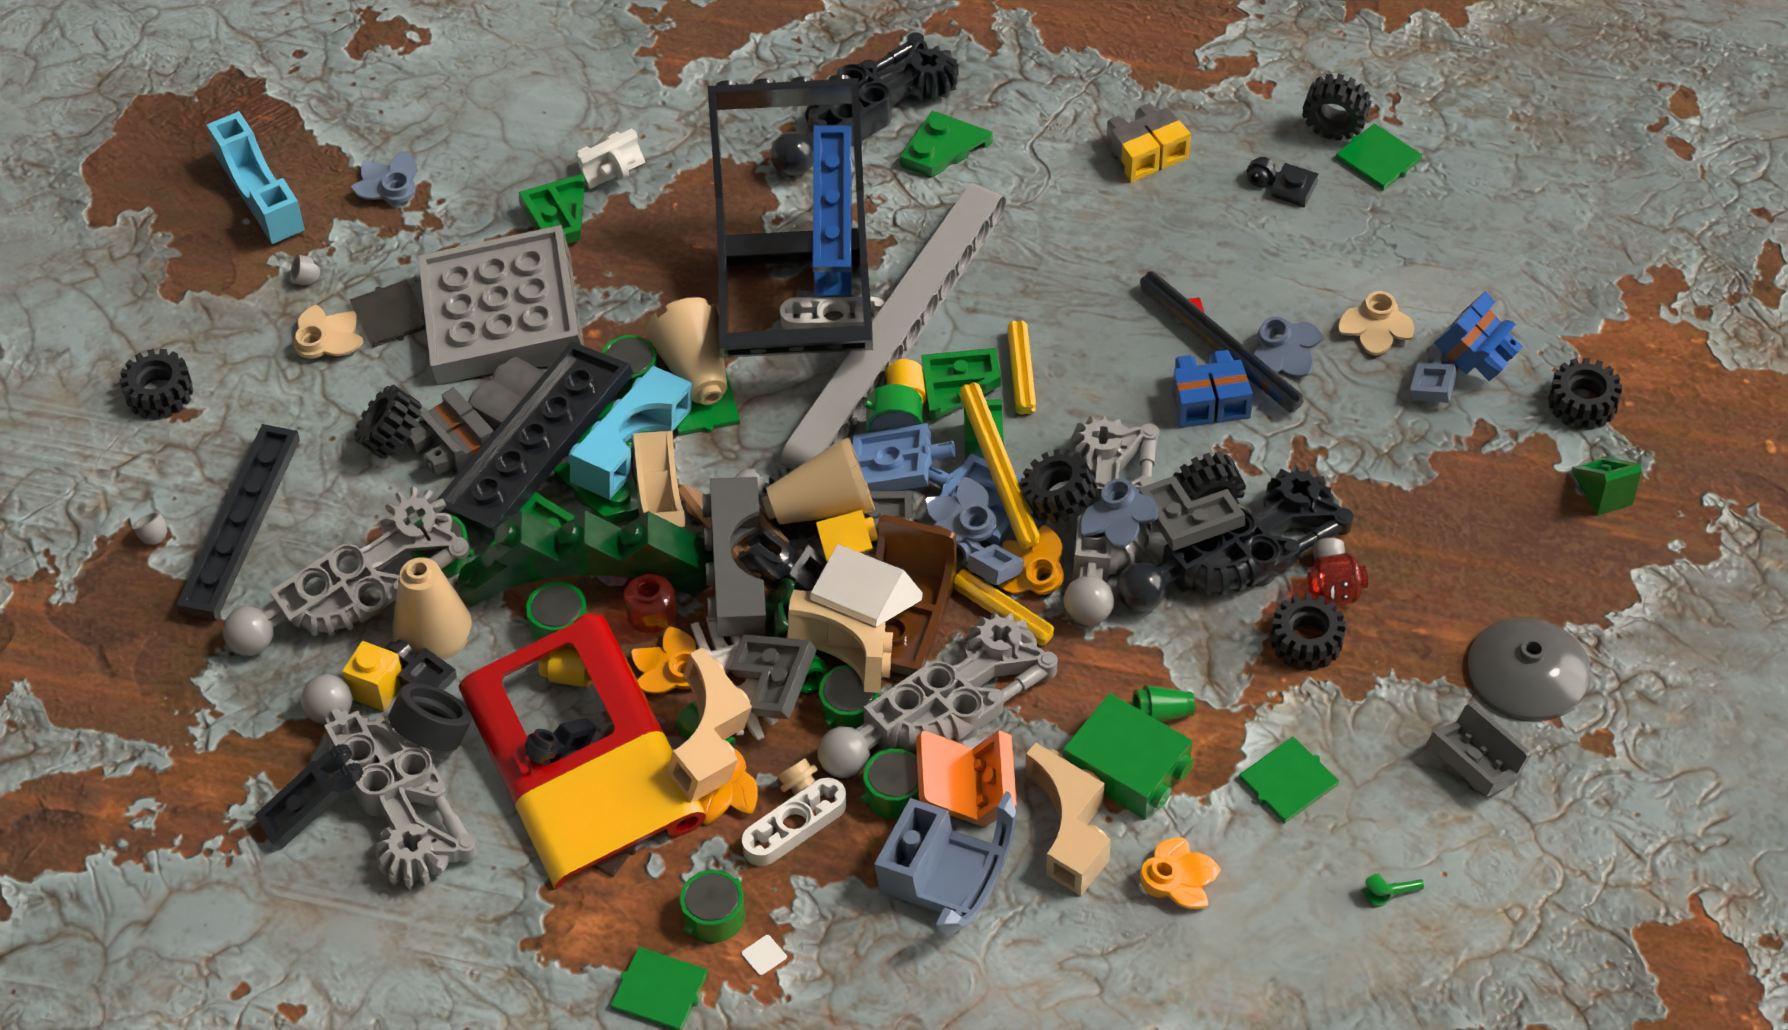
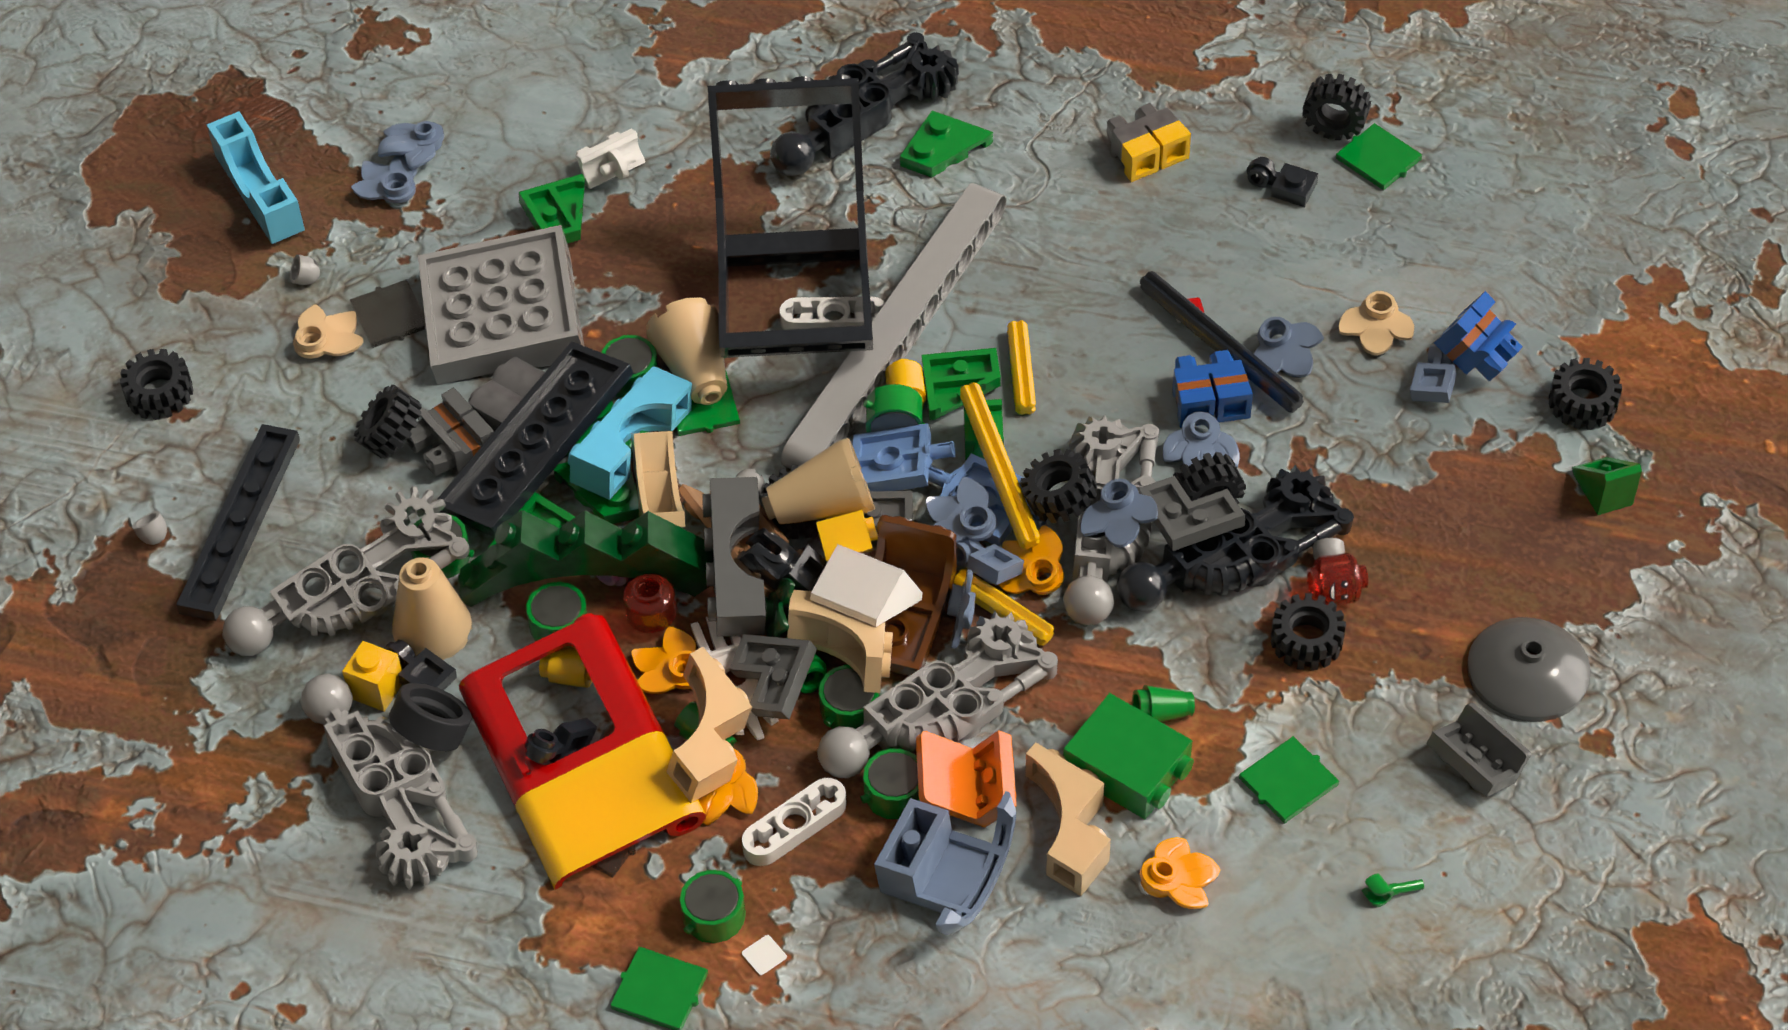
black hinge [255,743,364,849] -> none
tan plate [778,758,818,794] -> none
blue fence [813,125,852,297] -> none
none -> sand blue plate [377,121,444,170]
none -> sand blue plate [946,569,976,649]
none -> sand blue plate [1163,412,1240,467]

